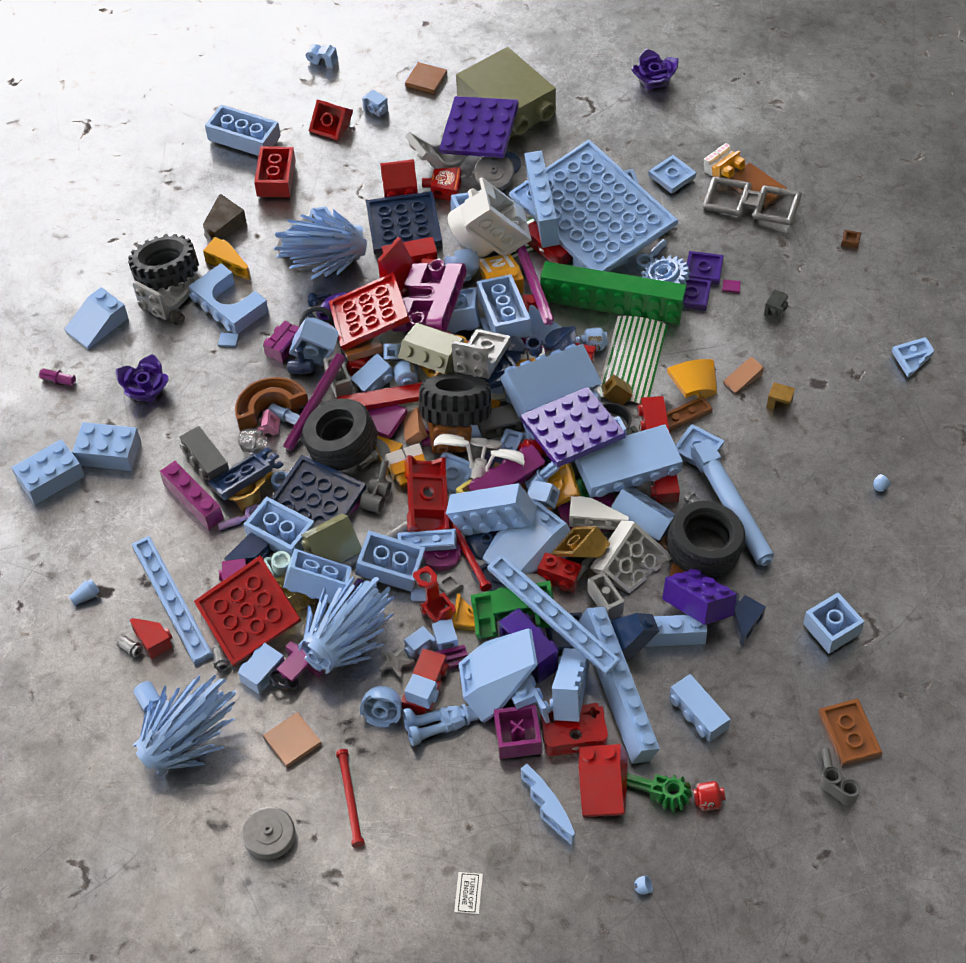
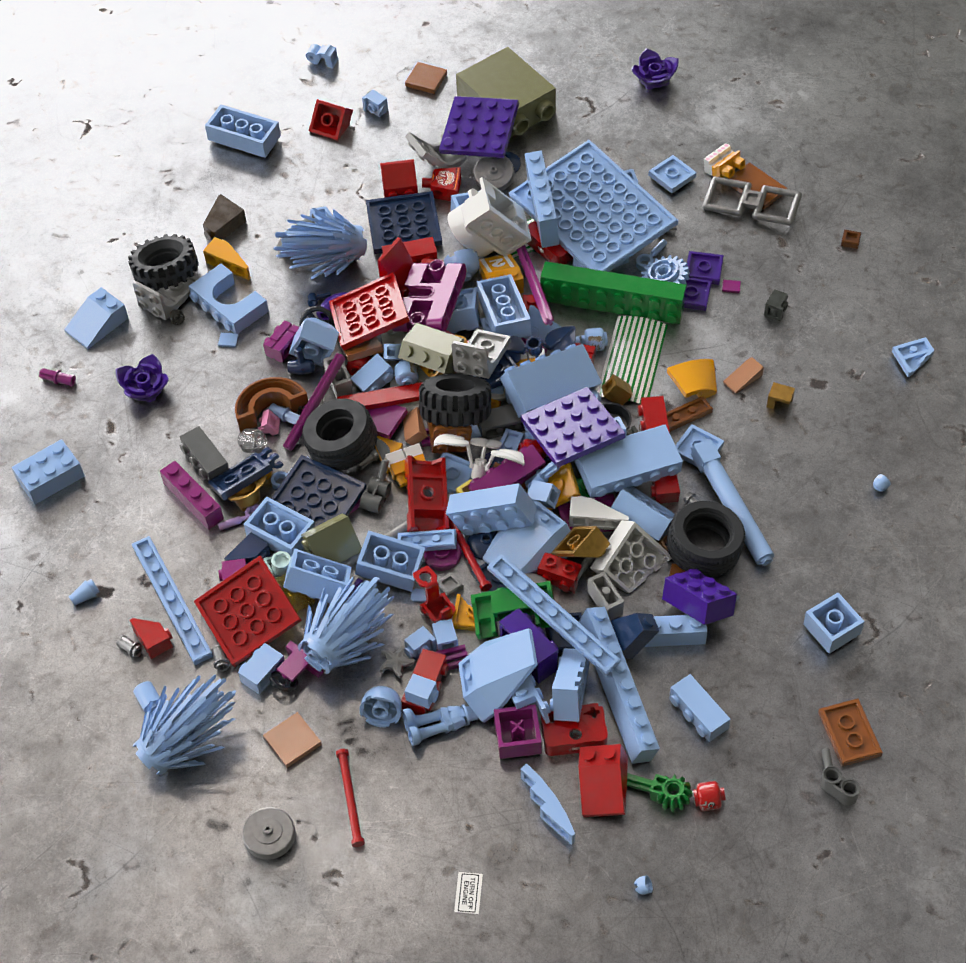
light blue brick [72,422,141,471] -> none
red brick [254,146,296,197] -> none
dark blue slope [733,595,766,646] -> none

